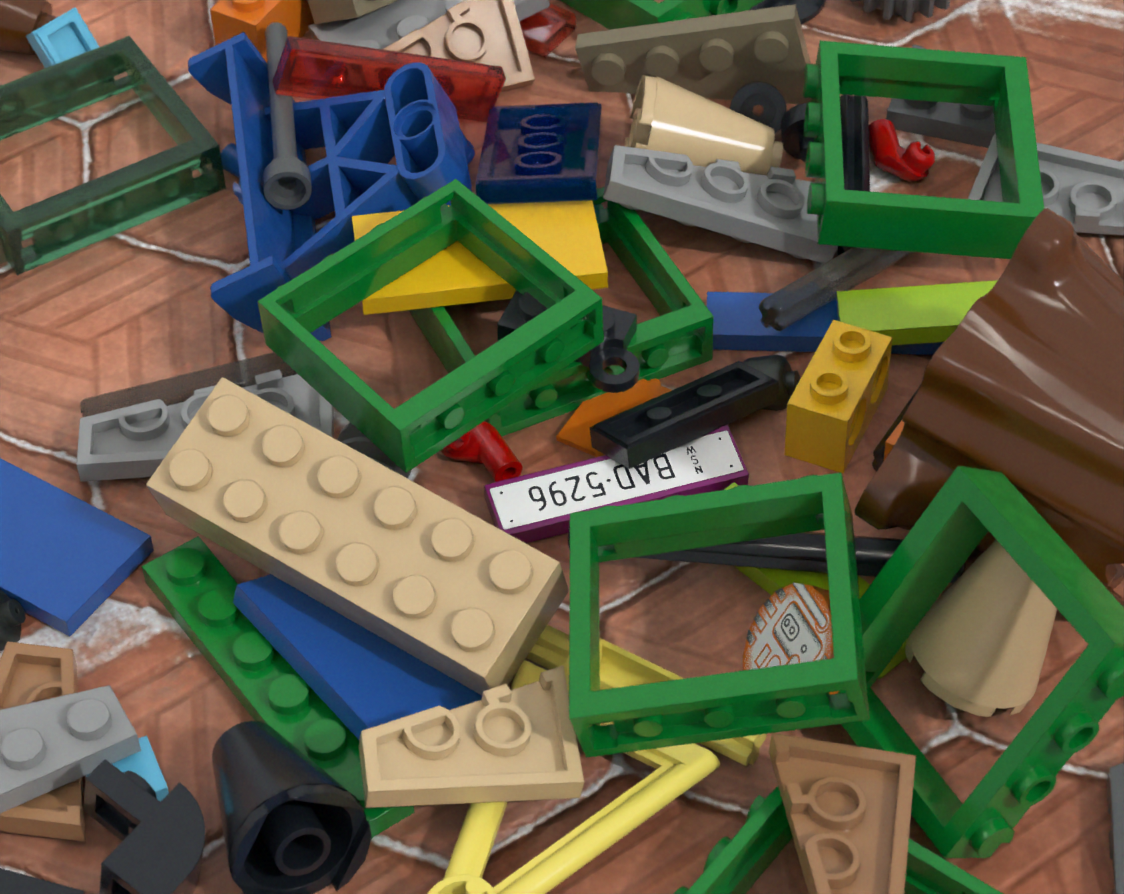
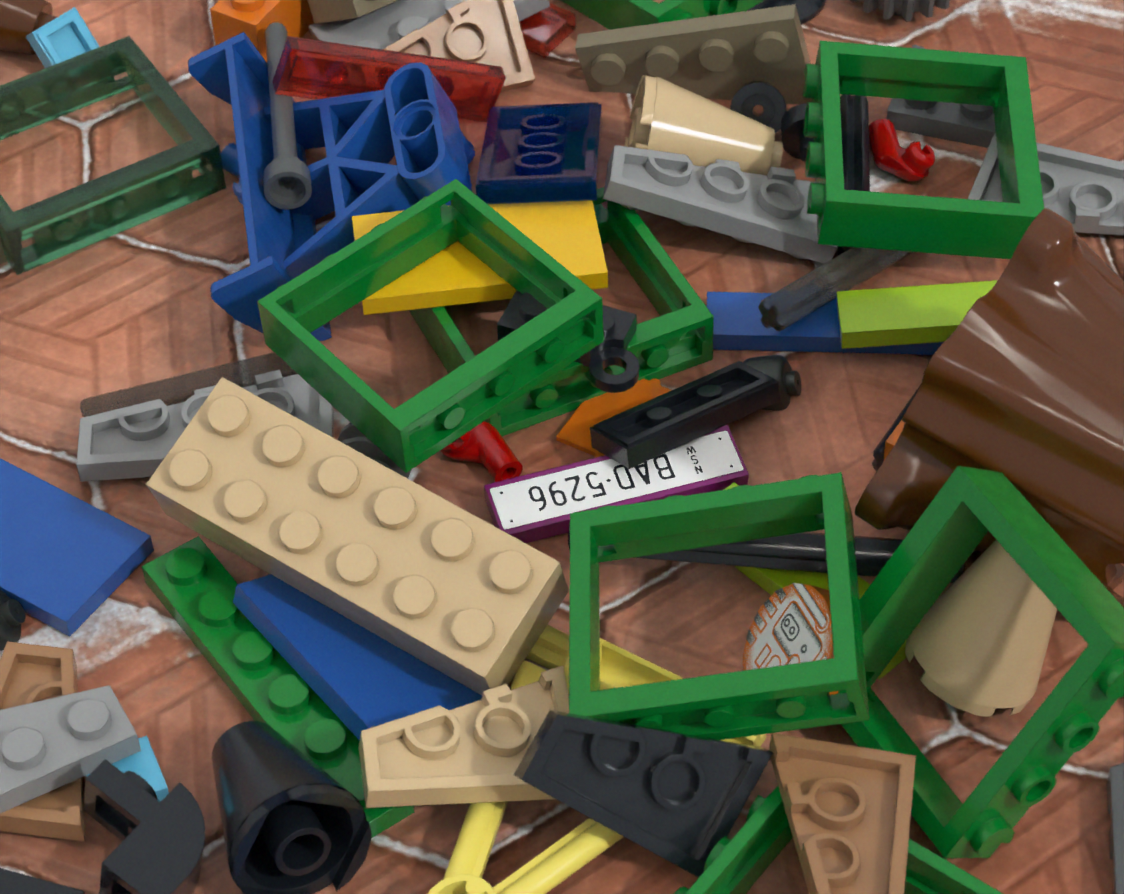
yellow brick [784,320,892,474] -> none
none -> black wing [514,710,773,878]

